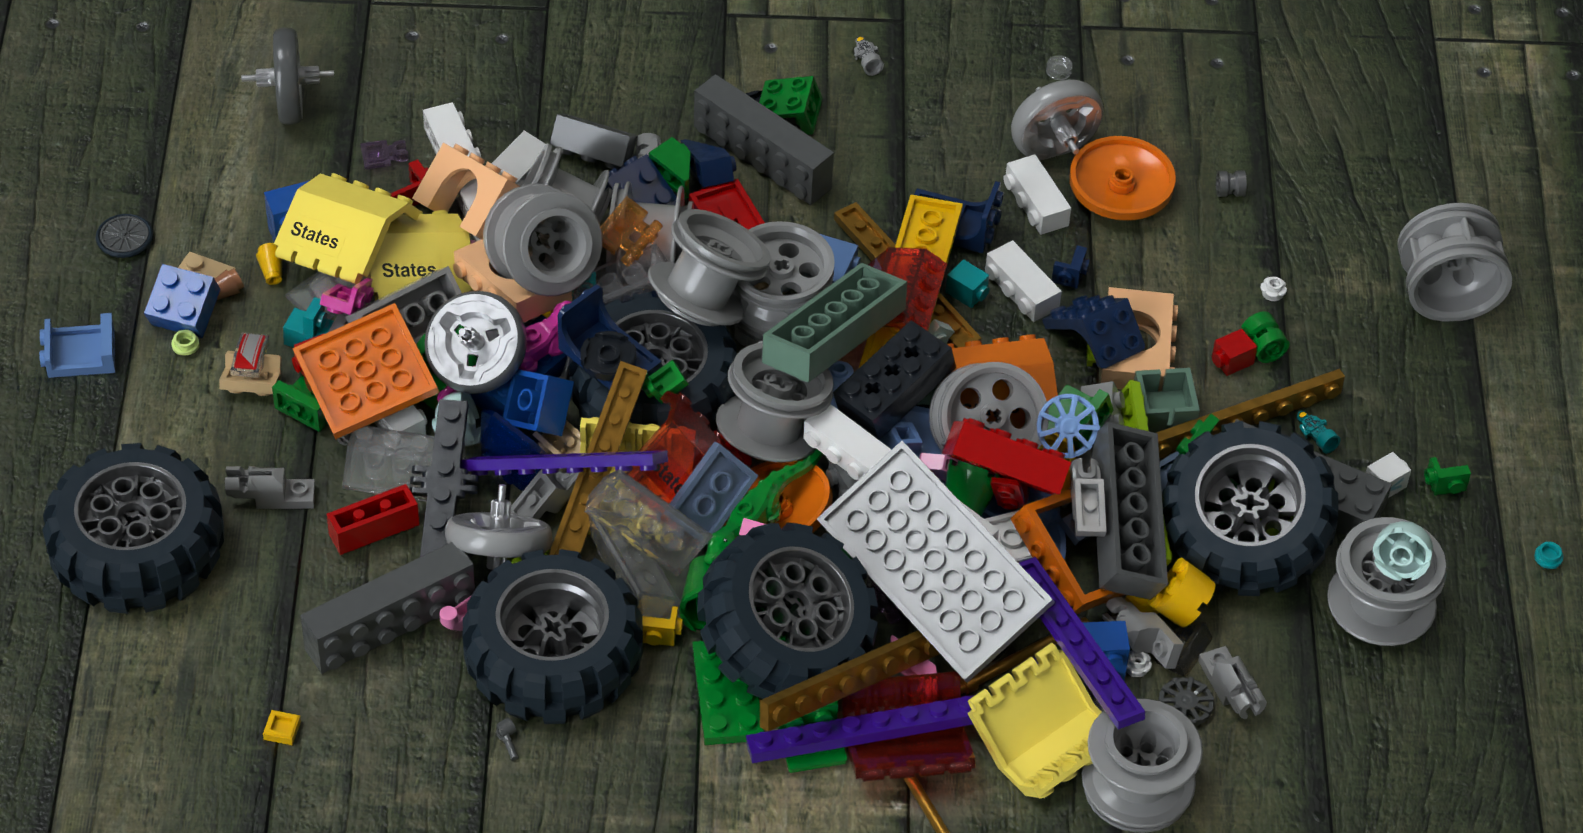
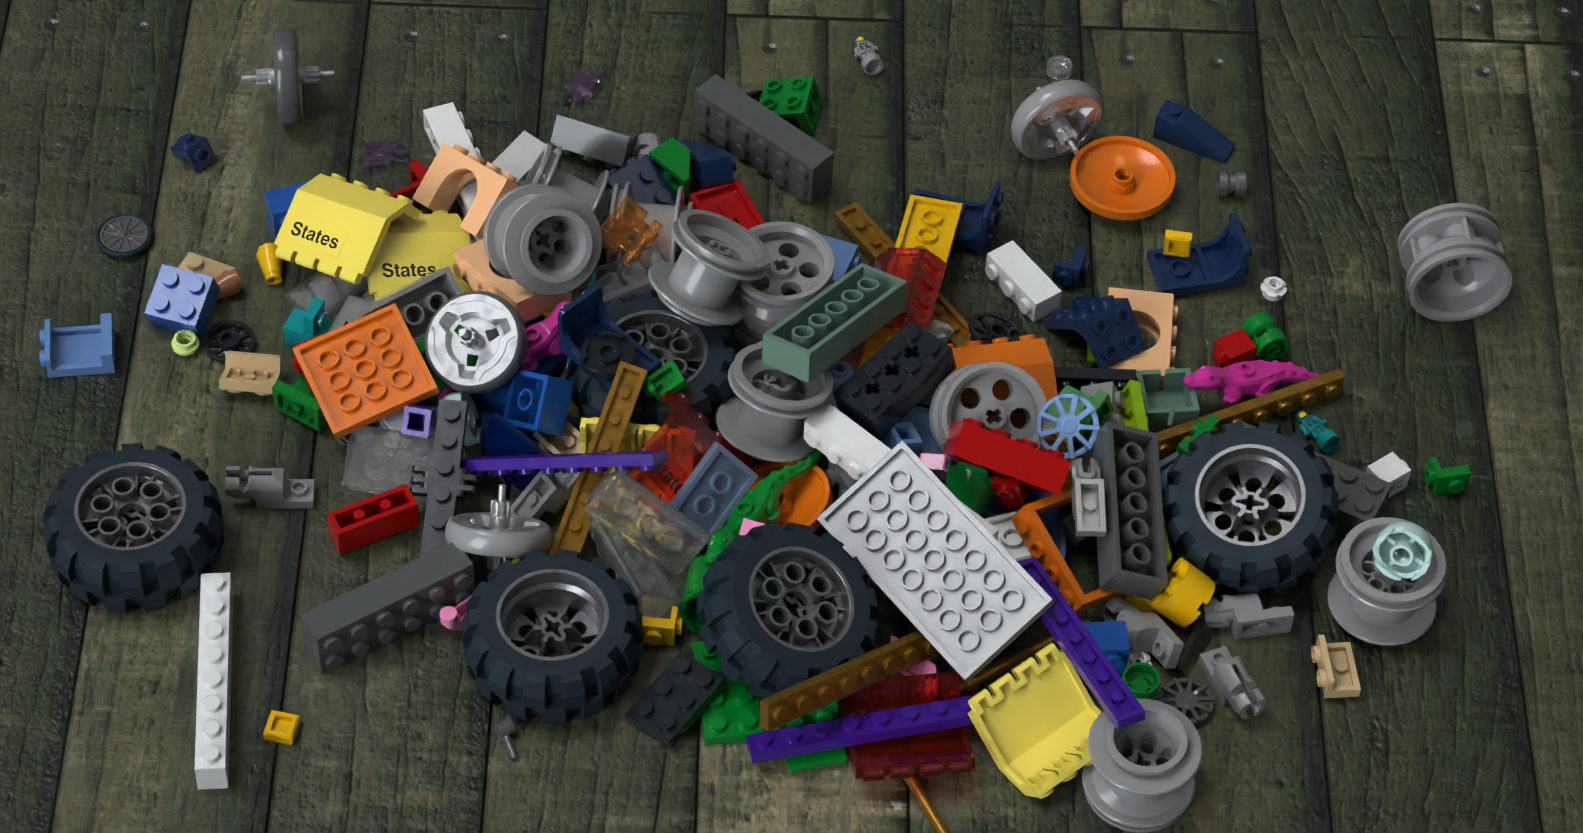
slope [231,332,269,378] -> none
dark pink bracket [320,277,374,315] -> none
teal brick [945,259,990,308] -> none
white brick [1004,154,1071,235] -> none
teal plate [1534,542,1564,569] -> none
none -> dark blue bracket [170,133,216,172]
none -> white brick [194,572,233,790]
none -> black wheel [203,321,256,365]
none -> dark purple brick [401,403,438,438]
none -> clear purple plate [563,68,601,110]
none -> black plate [625,651,728,748]
none -> black wheel [968,312,1023,345]
none -> black plate [1054,367,1136,395]
none -> green wheel [1122,662,1160,700]
none -> dark blue bracket [1146,213,1252,295]
none -> dark blue slope [1153,99,1235,164]
none -> yellow tile [1163,230,1193,258]
none -> dark pink animal [1183,360,1320,405]
none -> light grey plate [1197,593,1294,640]
none -> tan bracket [1311,634,1361,698]

